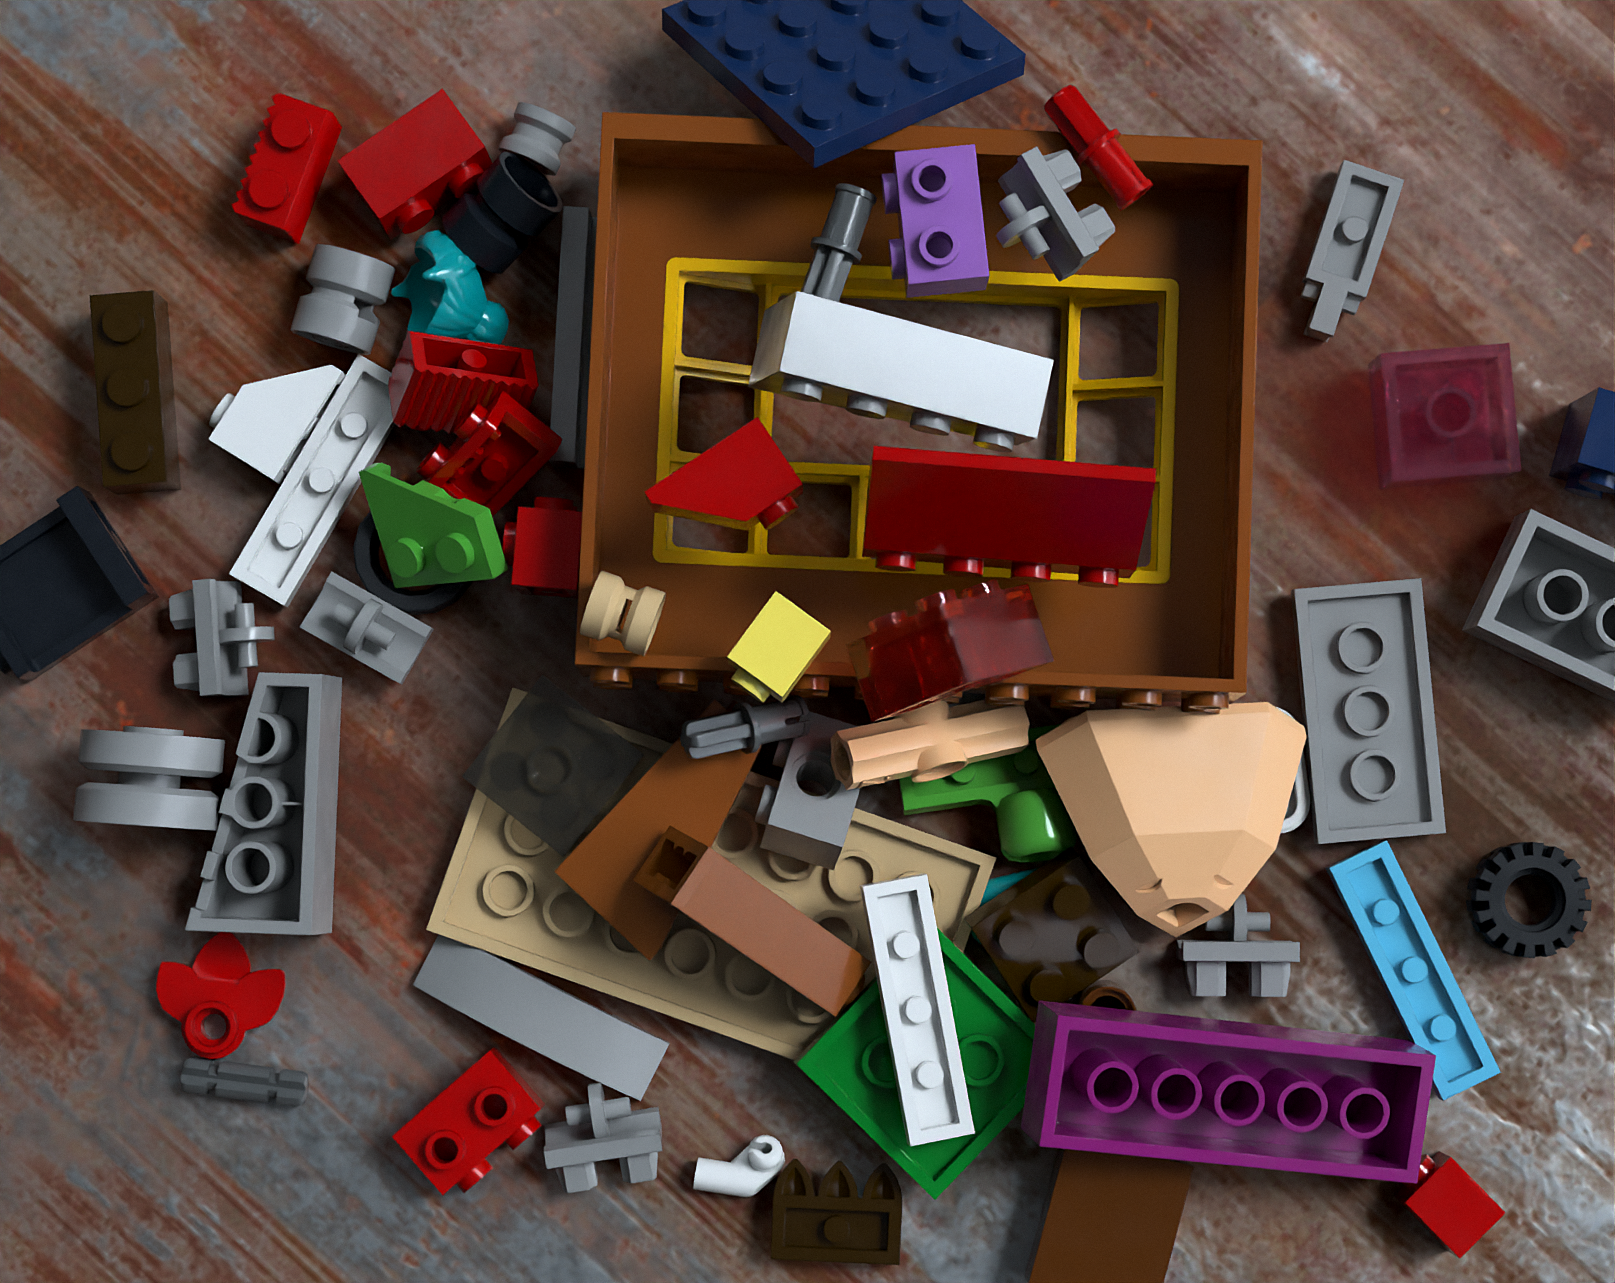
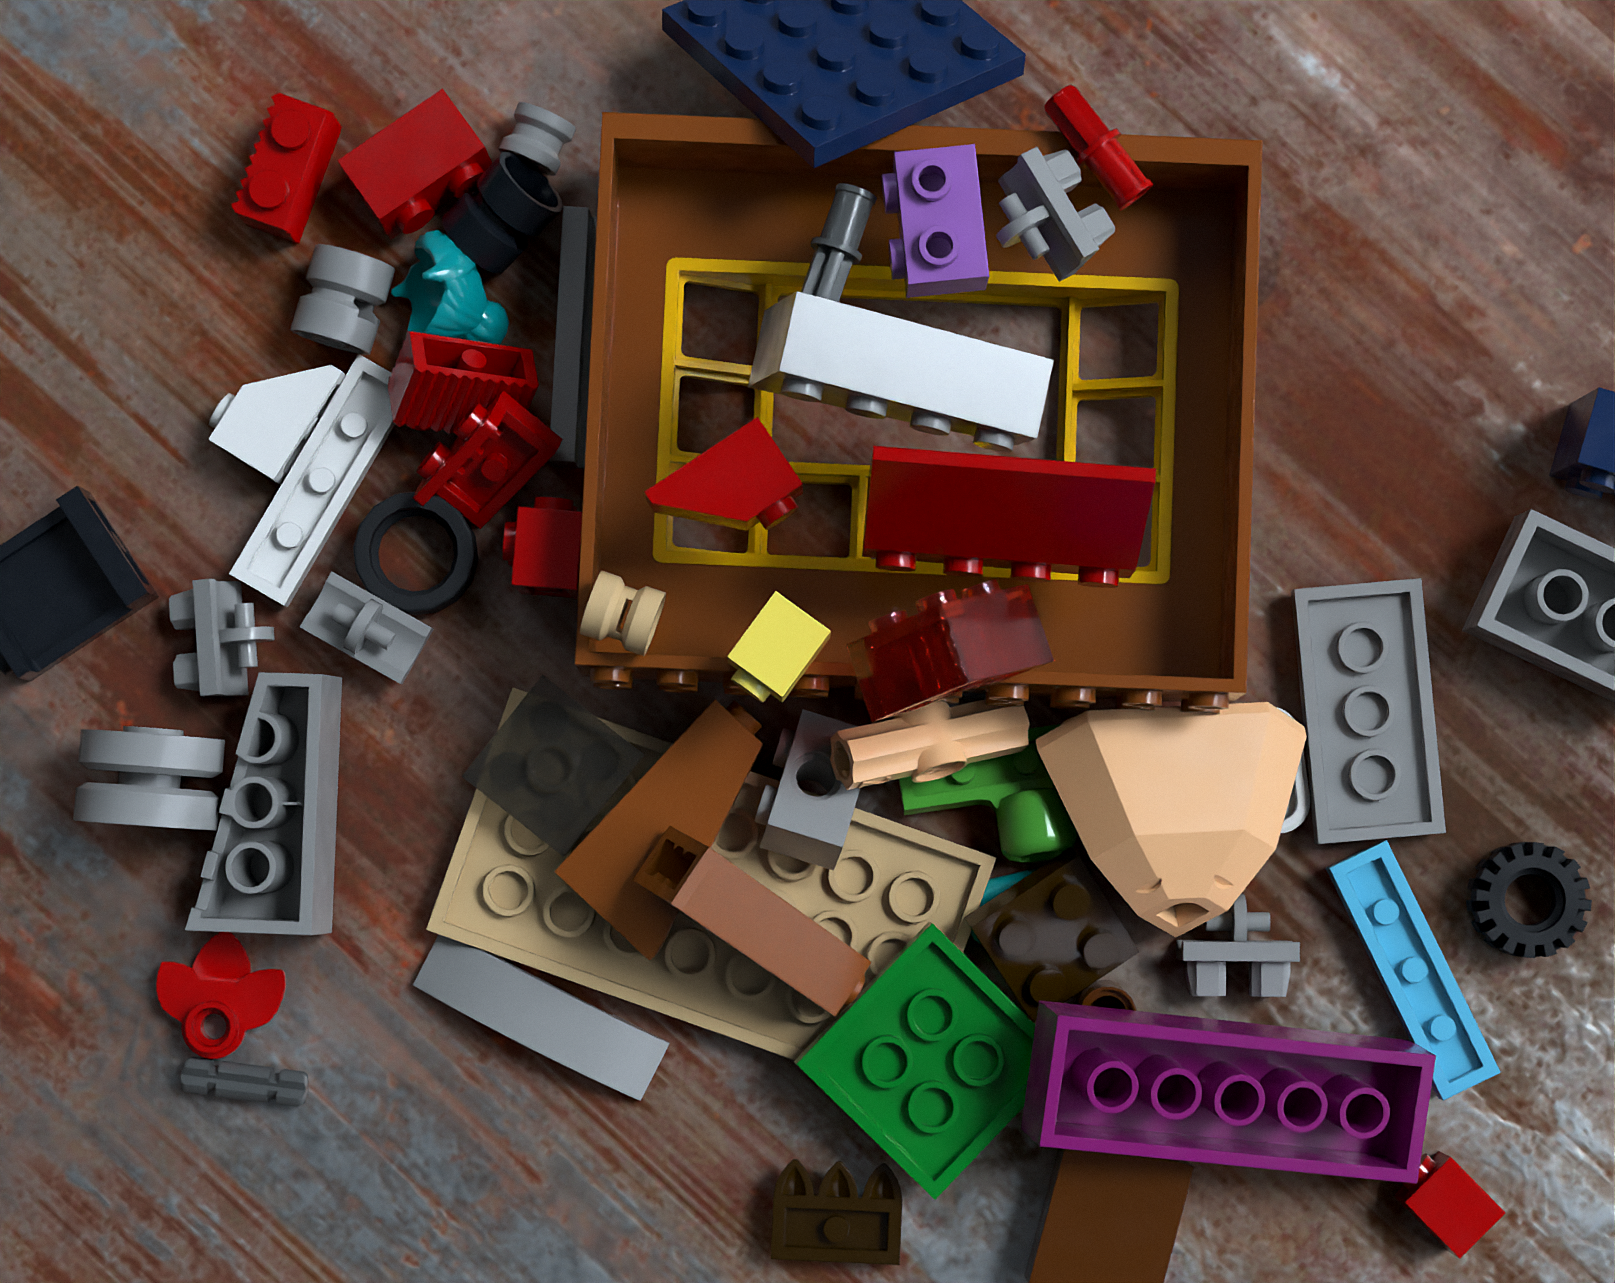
dark brown brick [90,290,181,495] -> none
bright green wing [359,462,508,588] -> none
red brick [392,1047,545,1195] -> none
light grey hips [544,1082,663,1193] -> none
dark grey axle [679,695,811,759] -> none
white arm [693,1135,785,1197] -> none
white plate [860,873,975,1146] -> none
light grey hinge [1300,160,1404,342] -> none
clear pink brick [1368,343,1521,489] -> none

